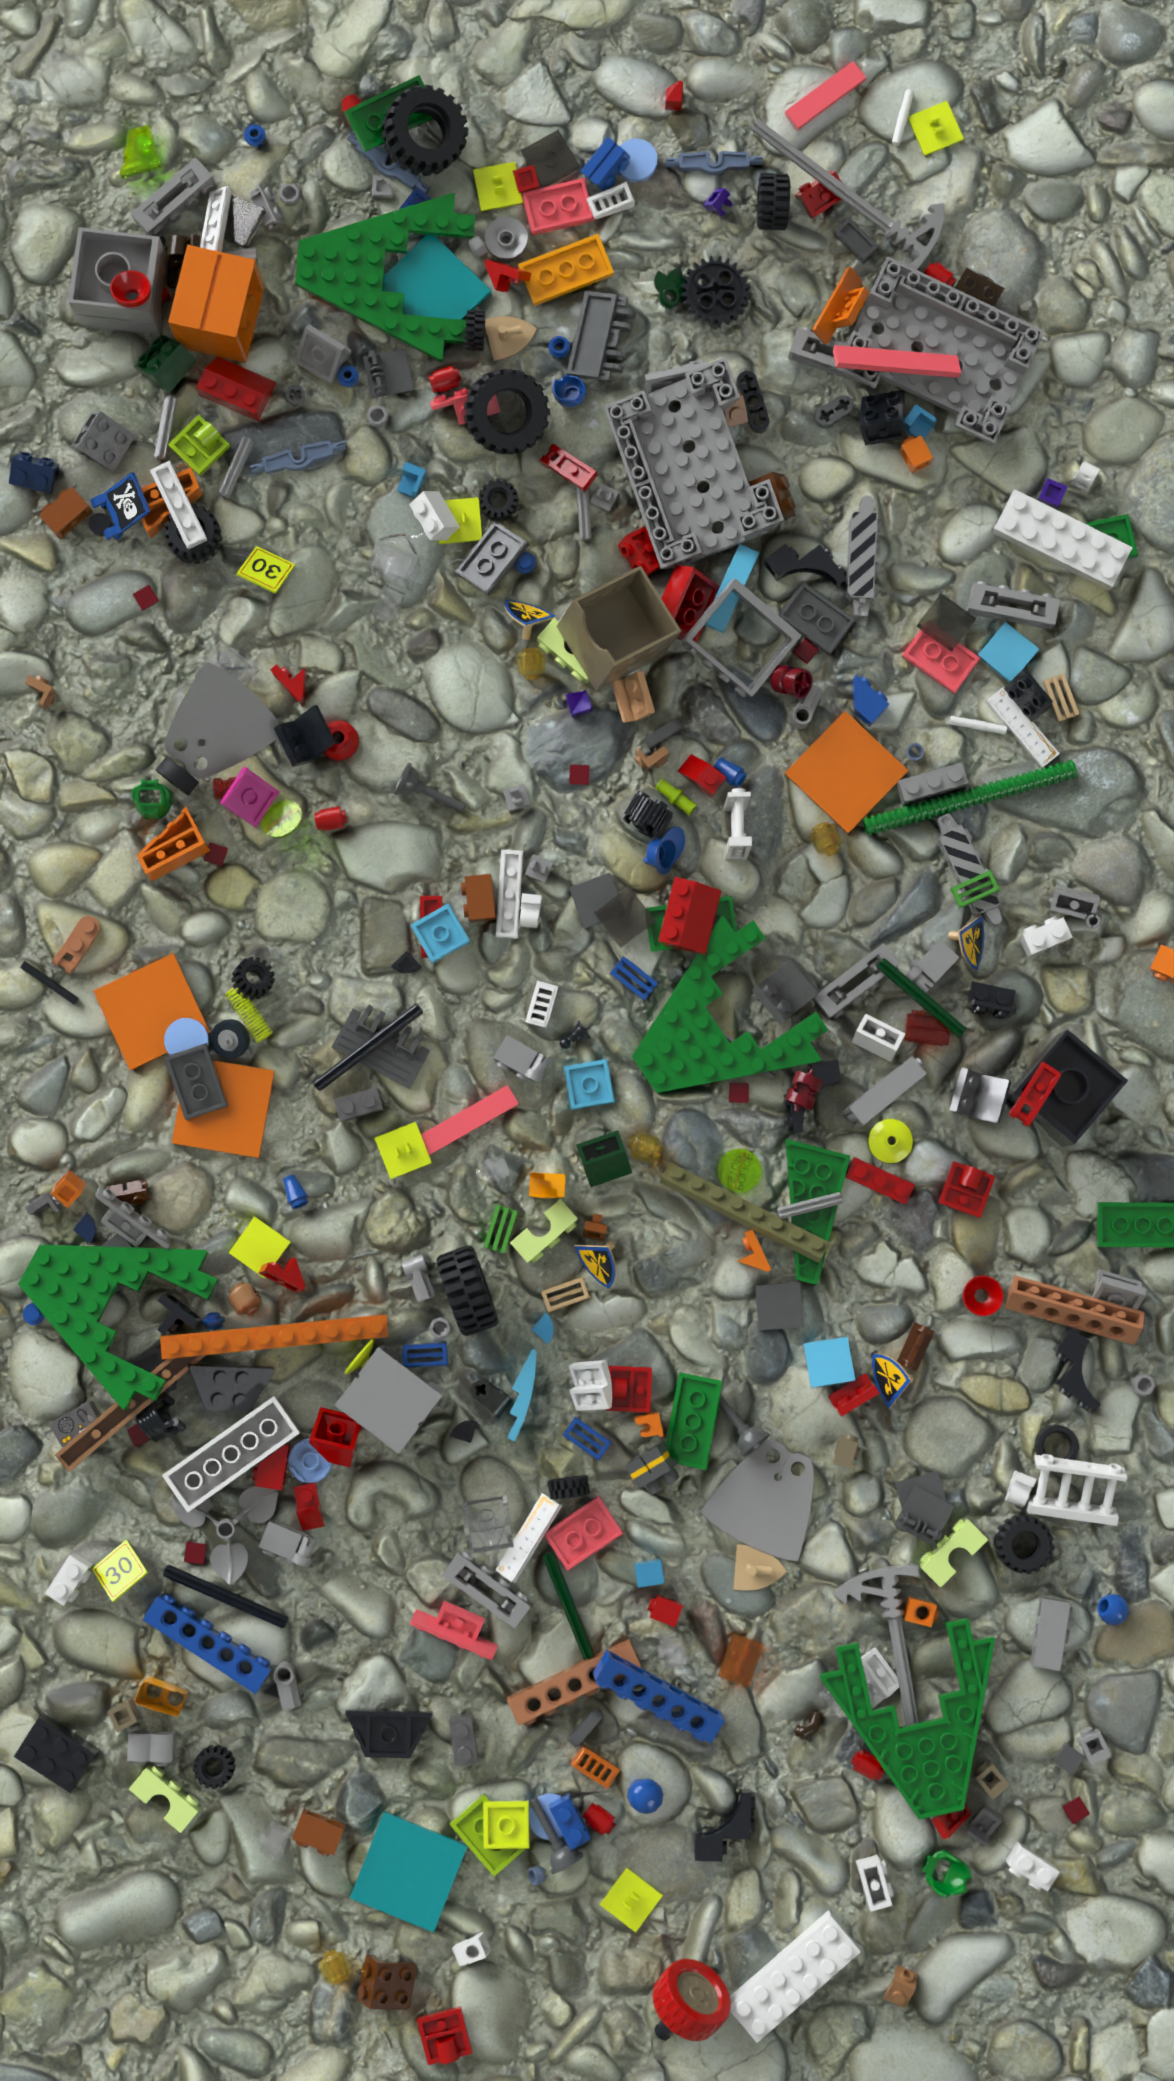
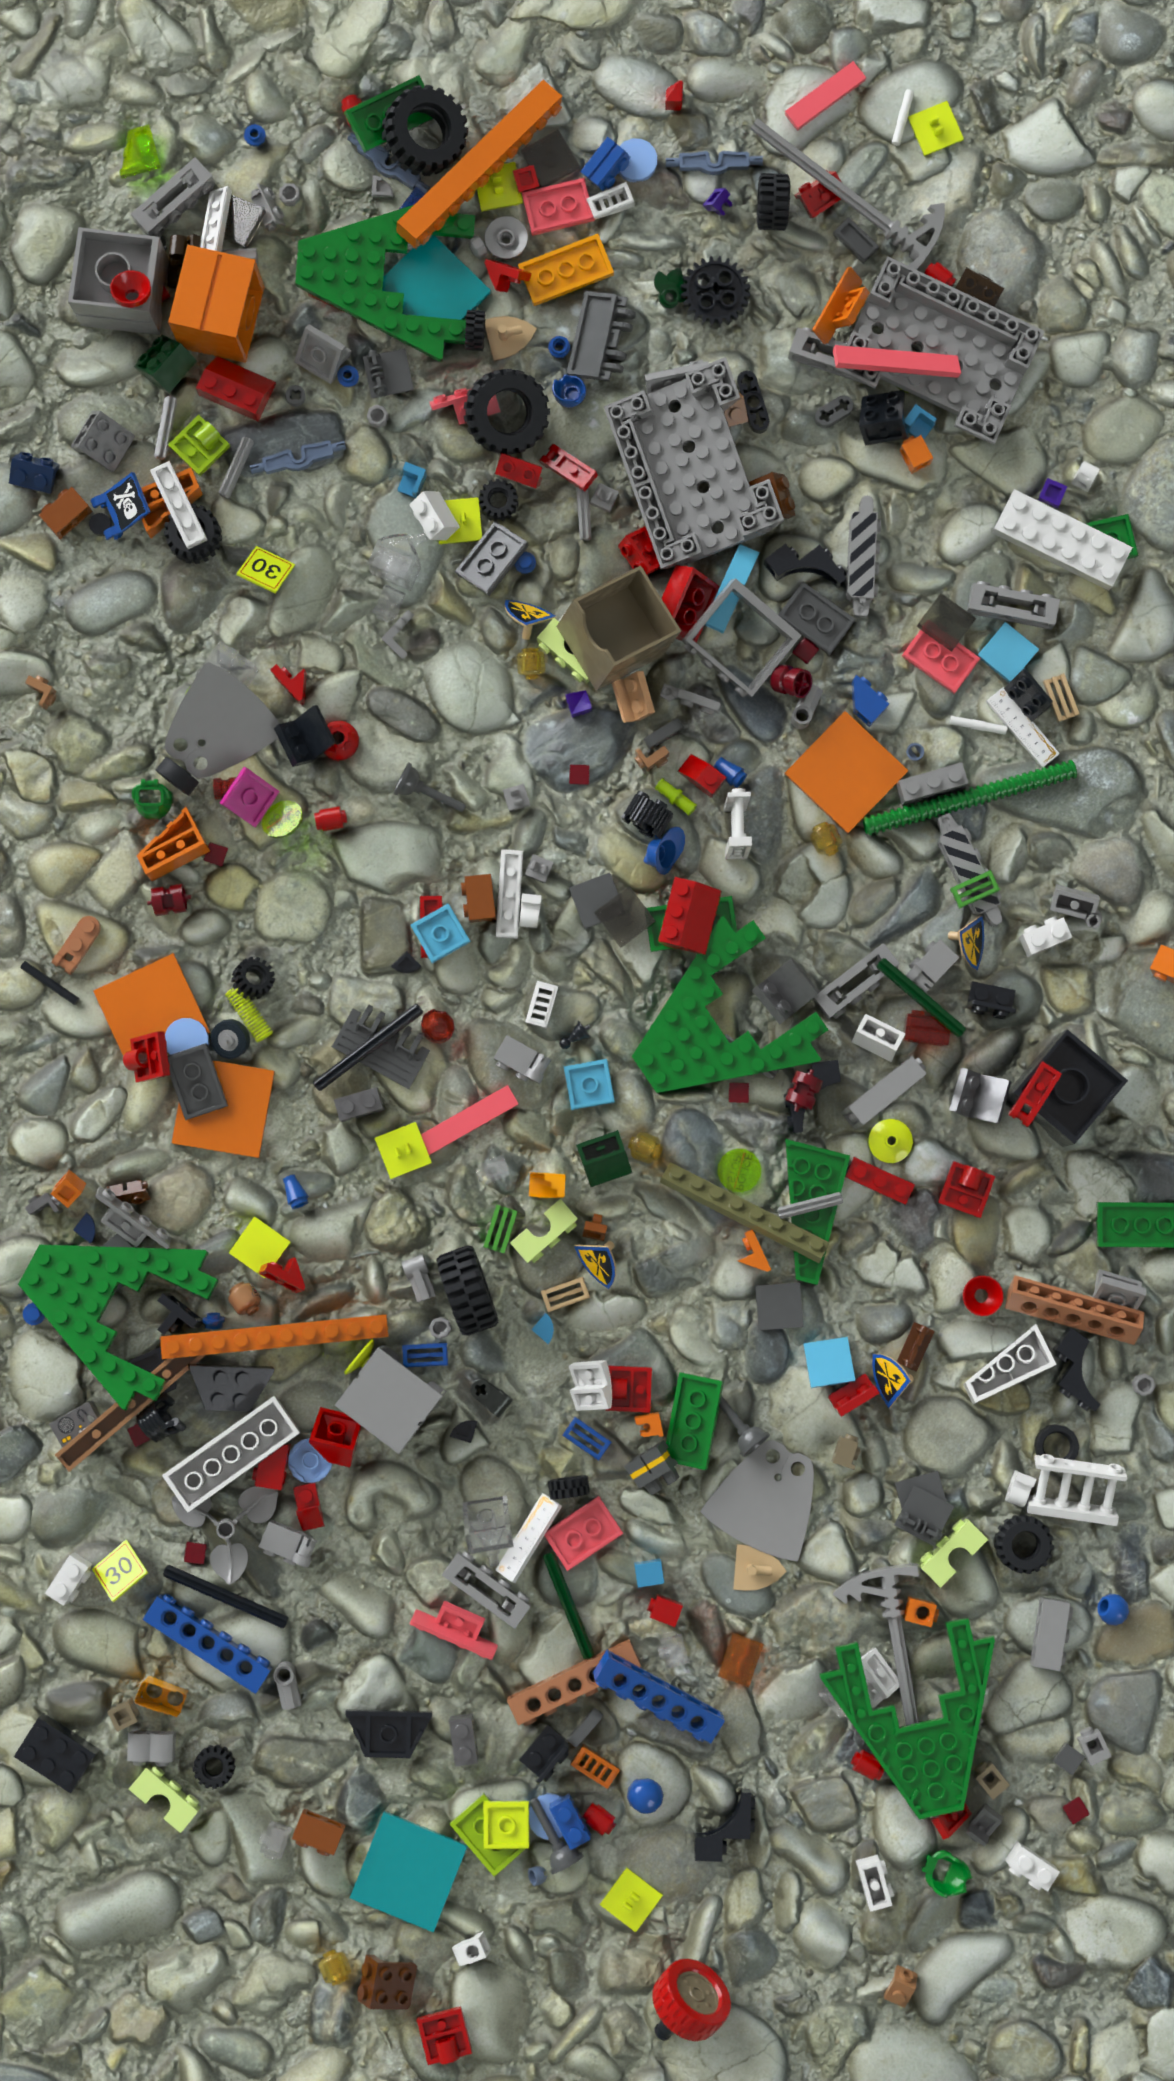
dark red piece [133,585,159,611] -> none
red brick [428,365,462,393] -> none
medium azure slope [507,1349,537,1442] -> none
blue tile [610,956,658,1001] -> none
white brick [730,1910,861,2043] -> none
dark brown arm [794,1710,823,1740] -> none
none -> red plate [123,1031,170,1083]
none -> dark red wheel [147,884,191,916]
none -> light grey piece [381,609,414,659]
none -> orange brick [396,80,562,249]
none -> clear red hair [421,1009,455,1043]
none -> red bracket [495,453,543,489]
none -> black bracket [519,1724,569,1784]
none -> light grey hinge [660,684,721,715]
none -> white wedge [963,1324,1057,1405]

